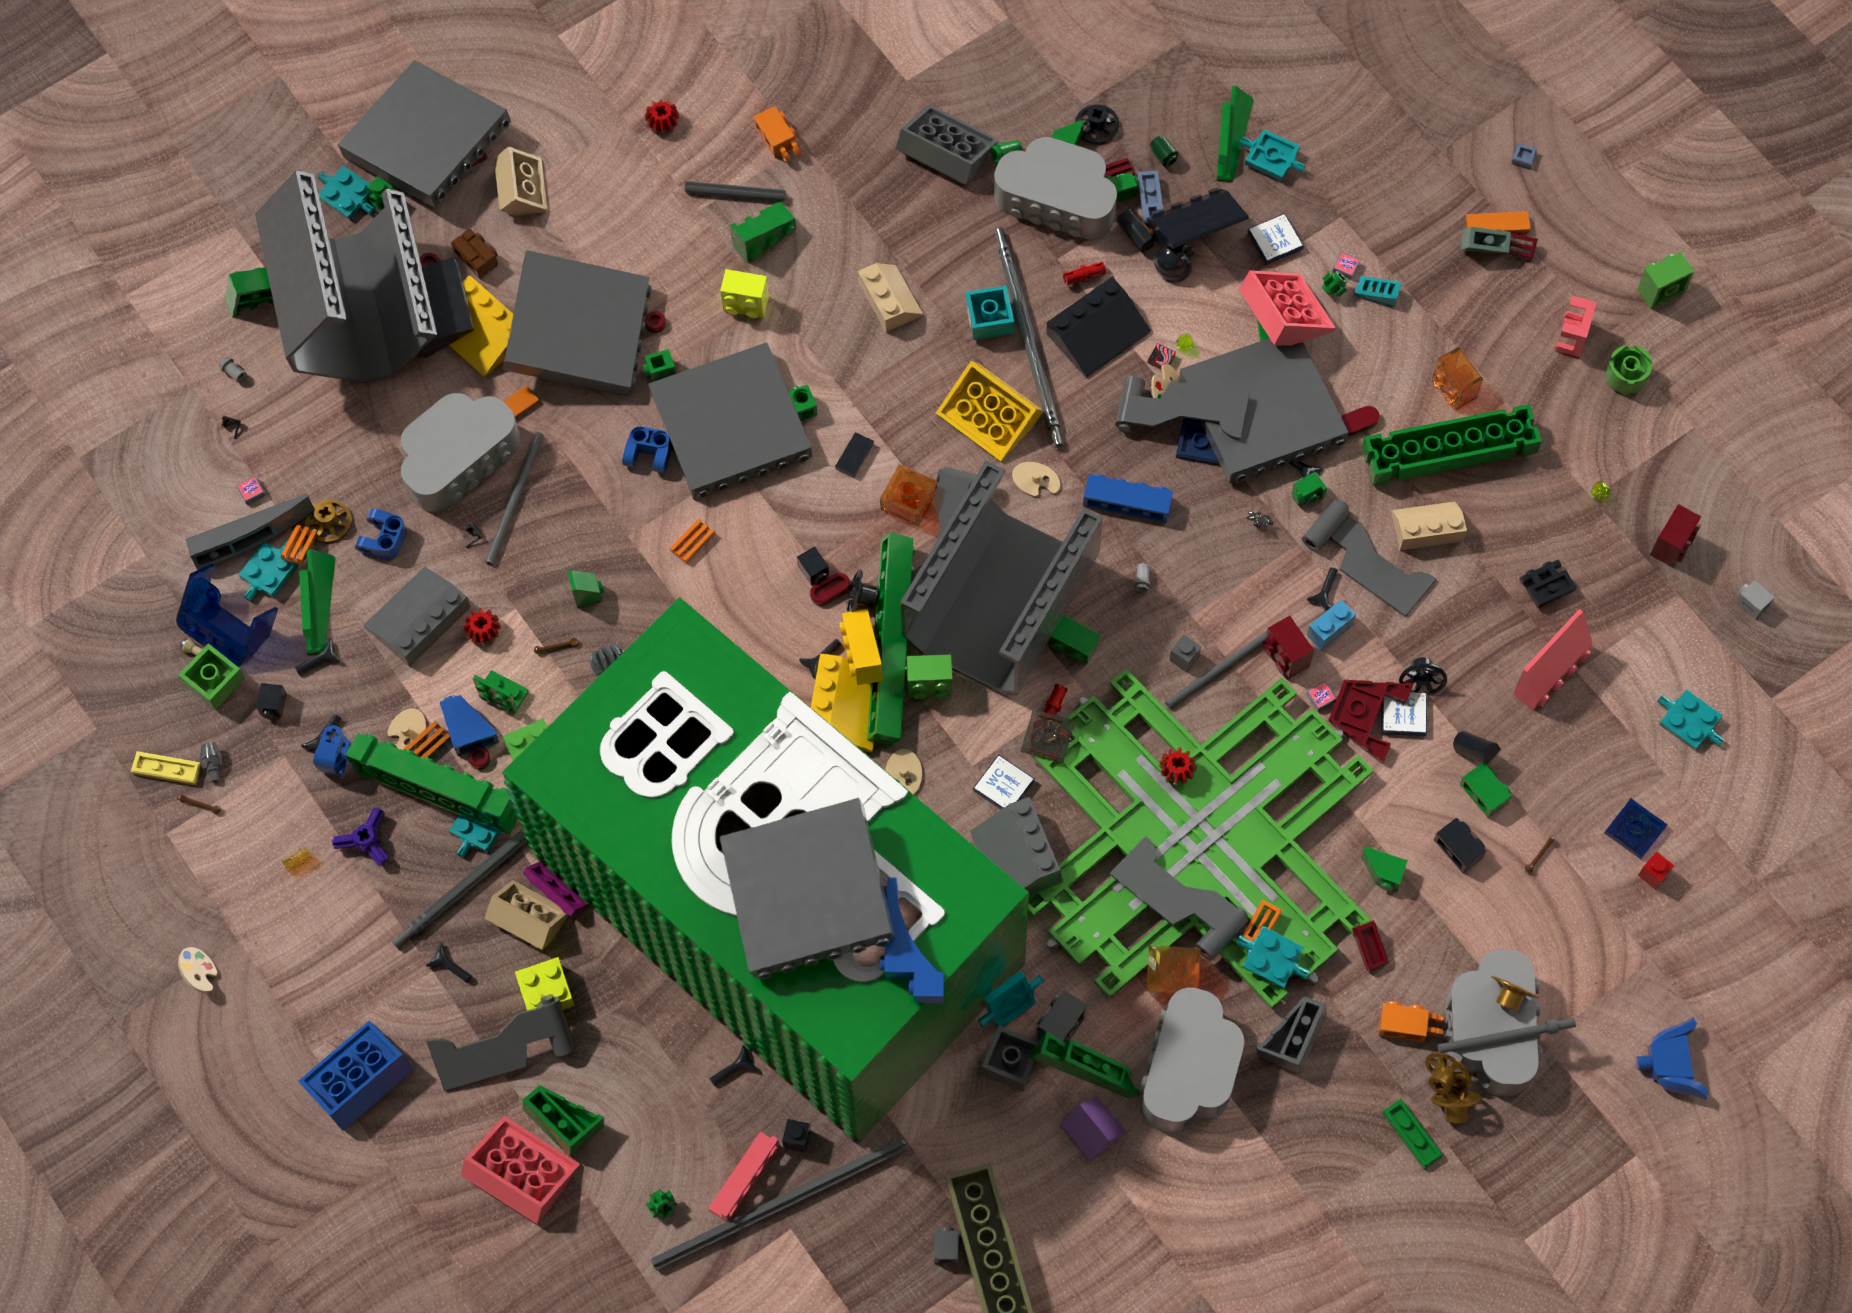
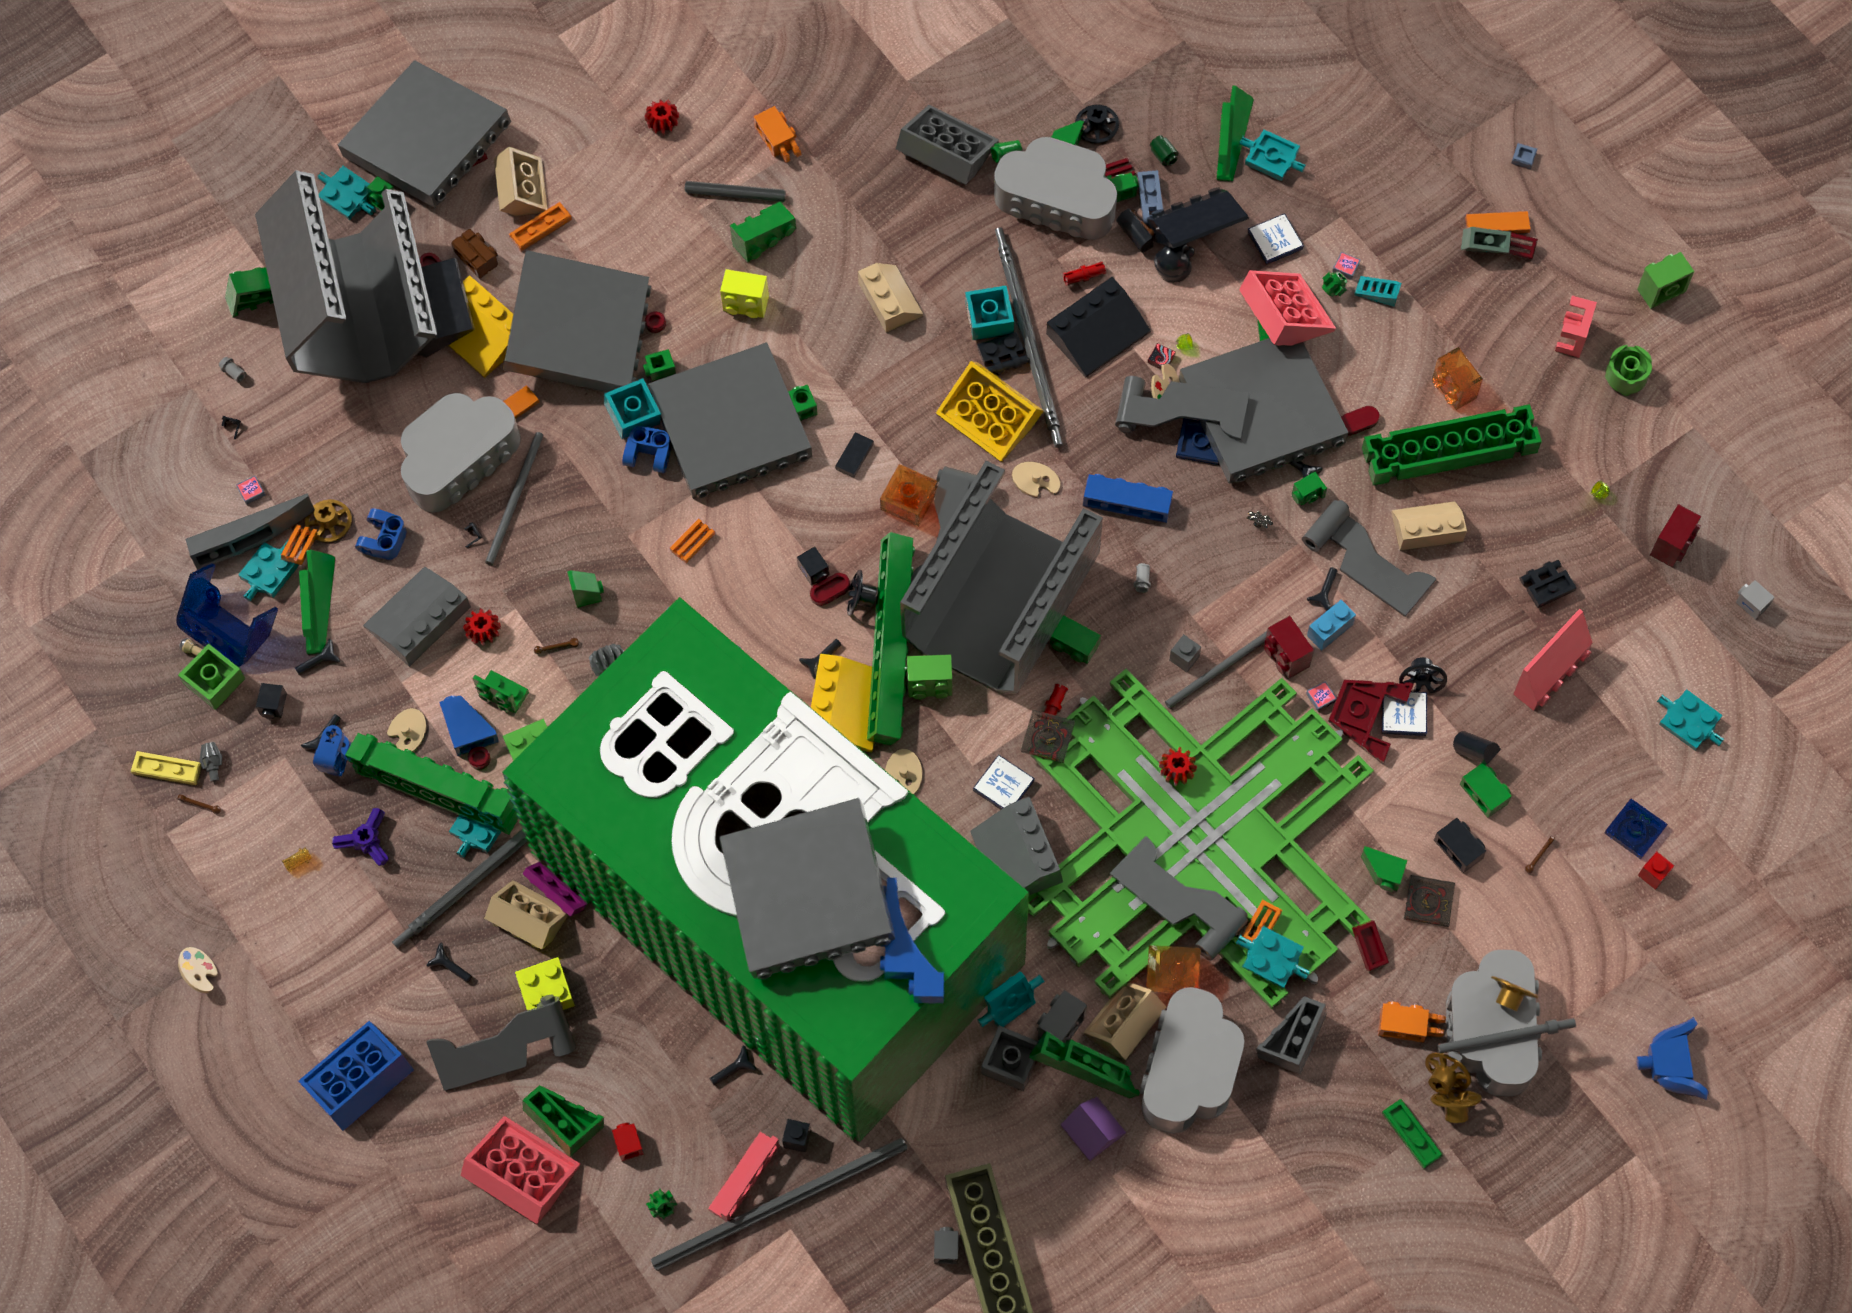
orange tile [403,720,450,758] -> none
yellow brick [839,609,883,685] -> none
none -> orange tile [509,202,572,252]
none -> teal brick [604,379,661,439]
none -> red brick [612,1122,644,1162]
none -> black plate [977,332,1029,375]
none -> tan slope [1084,982,1166,1060]
none -> clear smoke tile [1404,875,1455,927]

